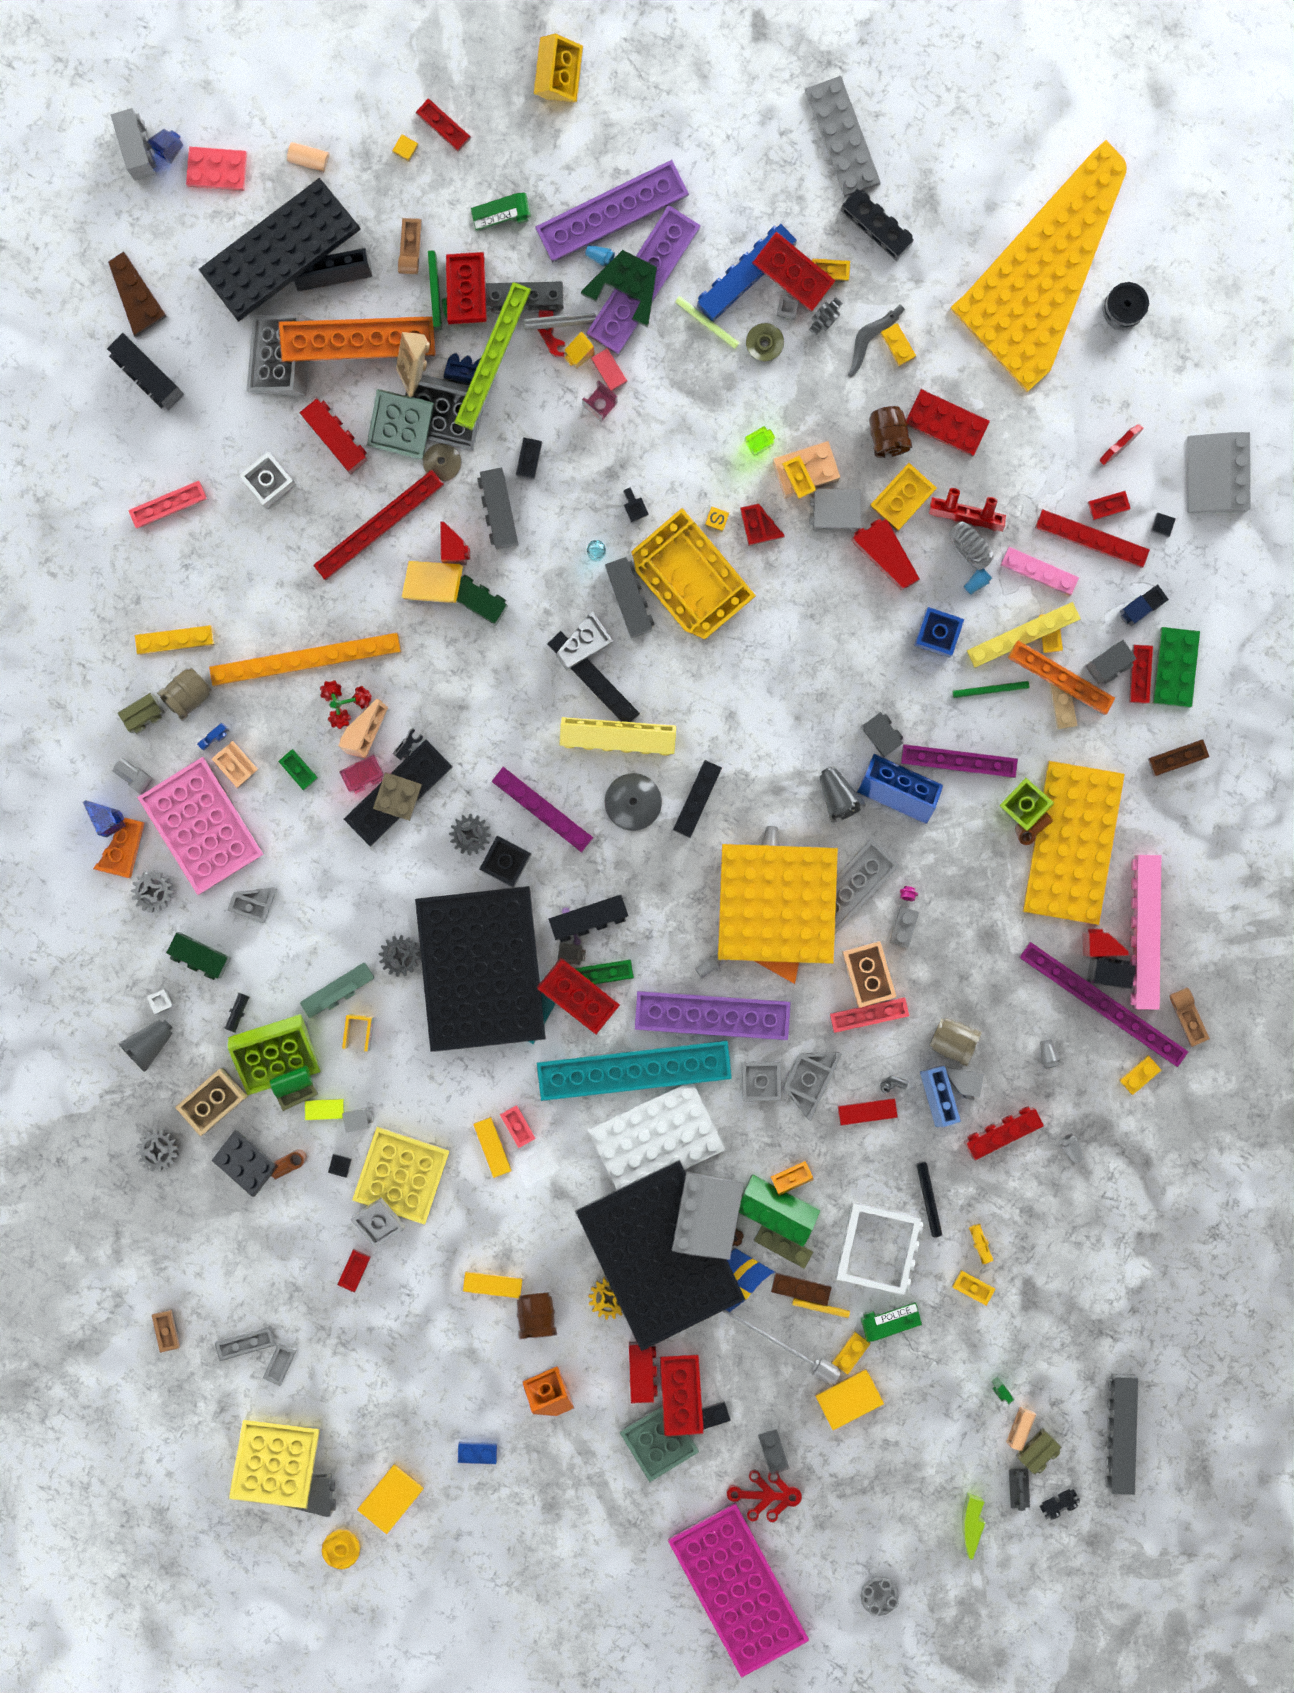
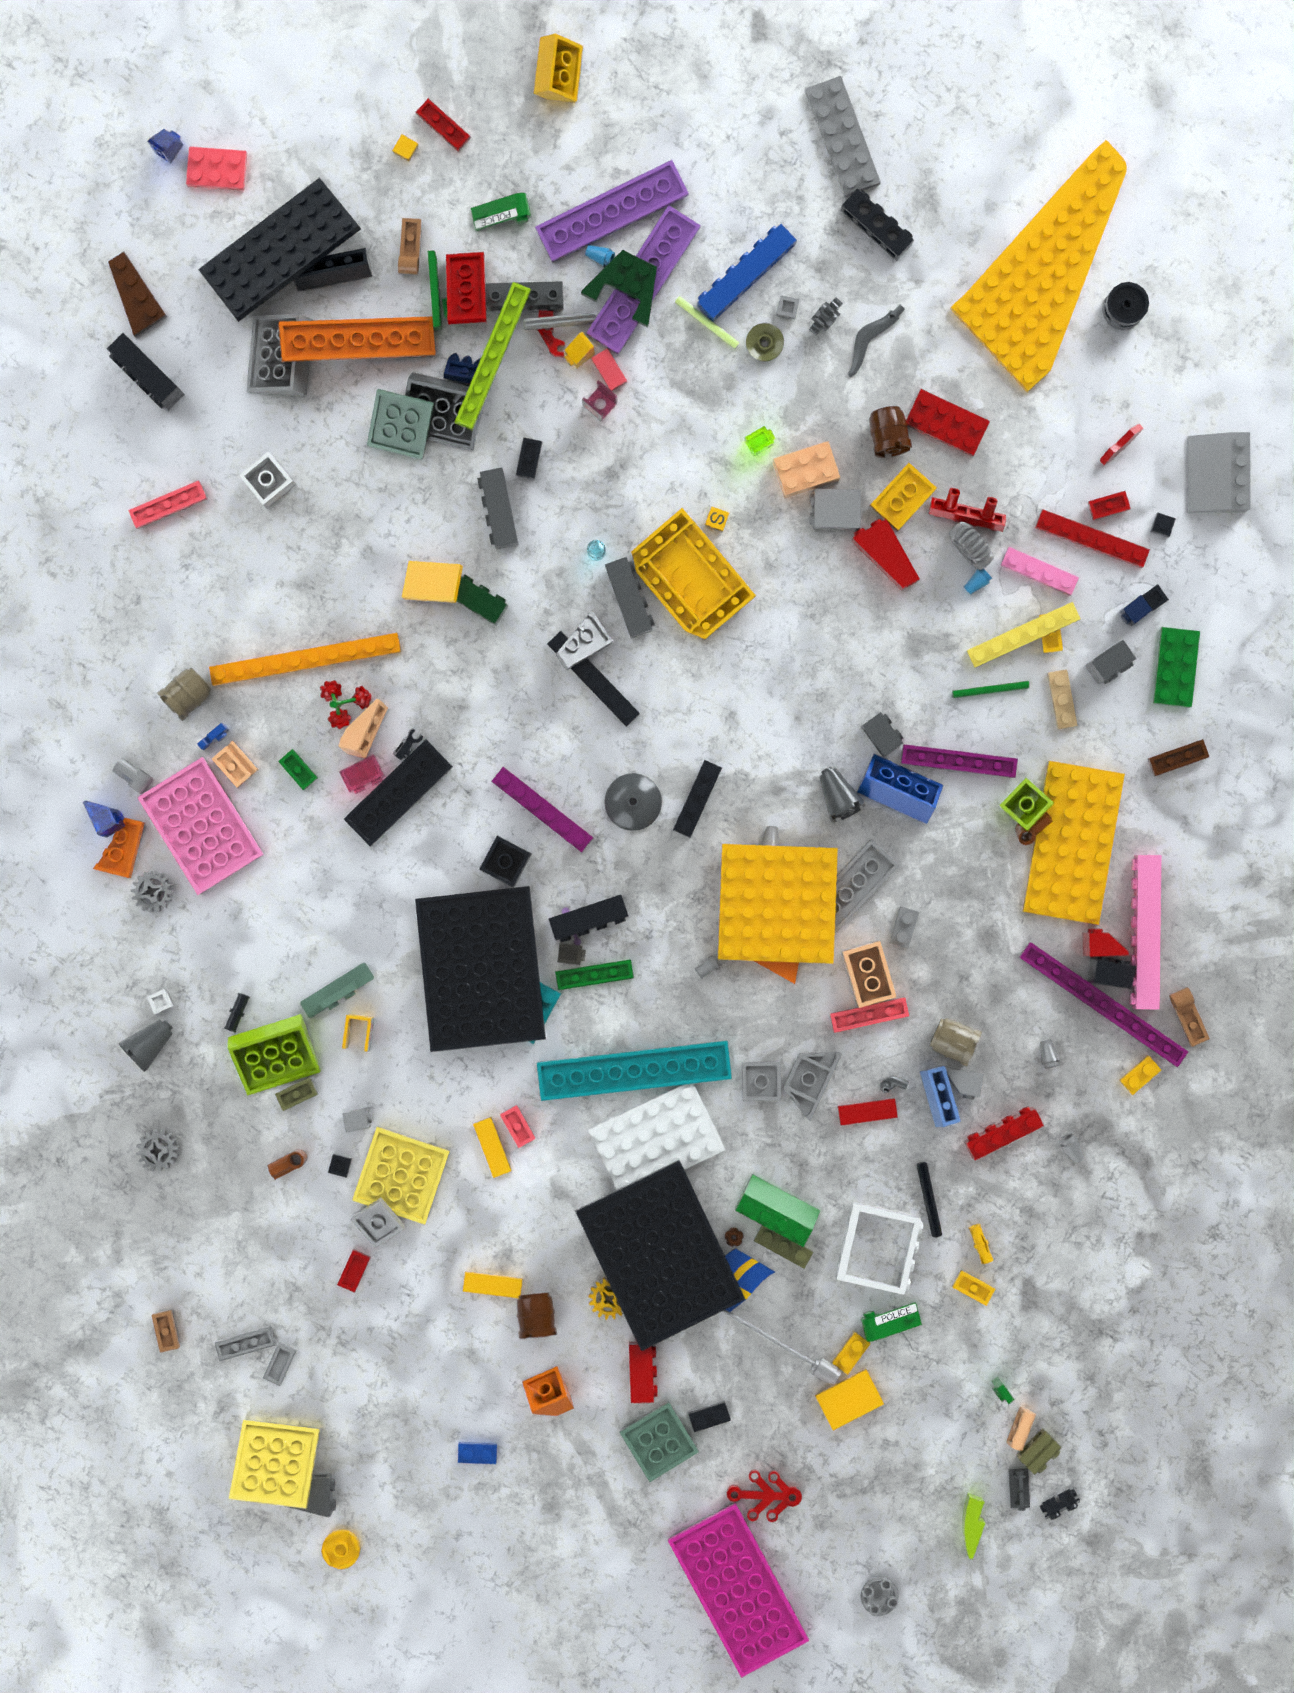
light grey brick [110,108,158,181] -> none
olive brick [118,693,165,734] -> none
yellow plate [135,625,214,655] -> none
dark green brick [166,932,231,980] -> none
tan brick [175,1068,248,1136] -> none
black plate [211,1130,278,1197] -> none
light grey wing [228,887,277,923] -> none
green brick [270,1066,313,1098] -> none
light nougat brick [287,142,330,172] -> none
red brick [299,398,368,475] -> none
neon yellow tile [305,1099,344,1120] -> none
red tile [313,470,444,581] -> none
yellow tile [357,1464,424,1534] -> none
dark tan plate [373,772,422,821] -> none
dark grey gear [378,935,421,977] -> none
tan slope [396,332,430,396] -> none
dark tan dish [423,443,461,481] -> none
red slope [440,522,470,565] -> none
dark grey gear [449,814,491,855] -> none
red plate [537,958,620,1035] -> none
light yellow brick [559,717,676,756] -> none
black plate [623,487,649,523] -> none
medium lavender plate [635,991,791,1040] -> none
red plate [660,1355,704,1436] -> none
light grey slope [672,1172,744,1260] -> none
red wing [740,503,785,546] -> none
red plate [752,232,836,312] -> none
dark grey brick [758,1429,790,1475] -> none
light orange plate [771,1161,814,1196] -> none
reddish brown plate [771,1272,832,1306] -> none
yellow plate [782,455,816,499] -> none
yellow bar [792,1298,850,1318] -> none
yellow plate [812,258,850,281] -> none
yellow plate [880,323,916,367] -> none
dark pink plate [900,886,918,901] -> none
blue brick [913,607,964,658] -> none
orange tile [1008,641,1115,715] -> none
dark grey brick [1105,1374,1138,1495] -> none
red plate [1129,645,1153,704] -> none

